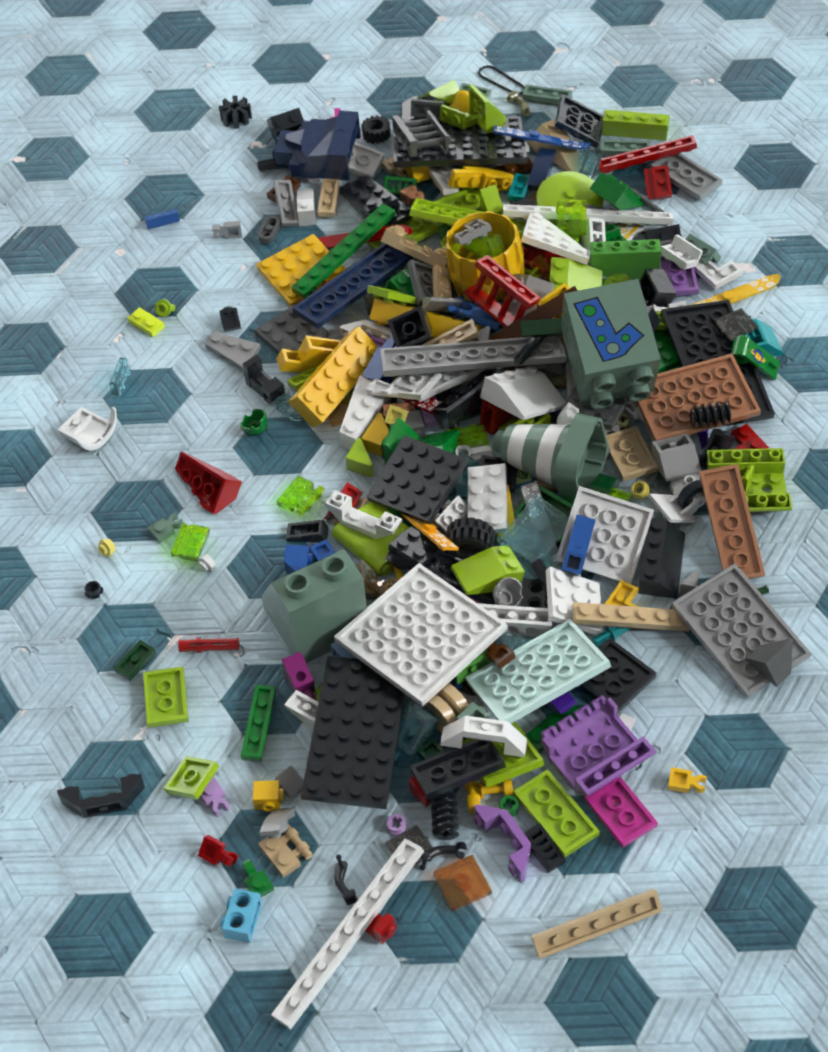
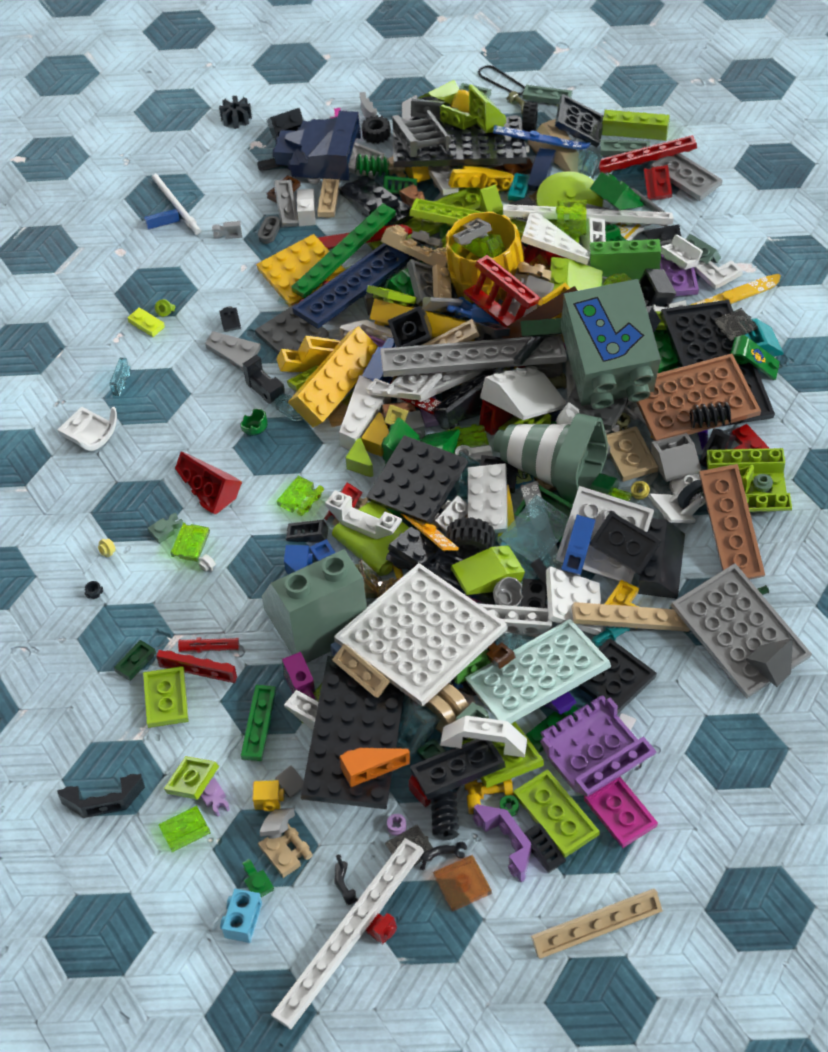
red plate [197,835,239,866] -> none
yellow plate [668,767,707,793] -> none
light grey slope [679,570,699,596] -> none
none -> white bar [152,174,201,234]
none -> red plate [156,650,237,683]
none -> clear neon green plate [158,806,211,852]
none -> tan plate [332,644,390,698]
none -> orange slope [340,748,410,787]
none -> green piece [355,154,389,177]
none -> light grey slope [359,92,377,118]
none -> light grey plate [411,230,443,248]
none -> black slope [474,322,510,341]
none -> tan plate [516,262,552,282]
none -> black tyre [522,102,538,132]
none -> black plate [589,511,662,575]
none -> sand green plate [753,474,773,492]

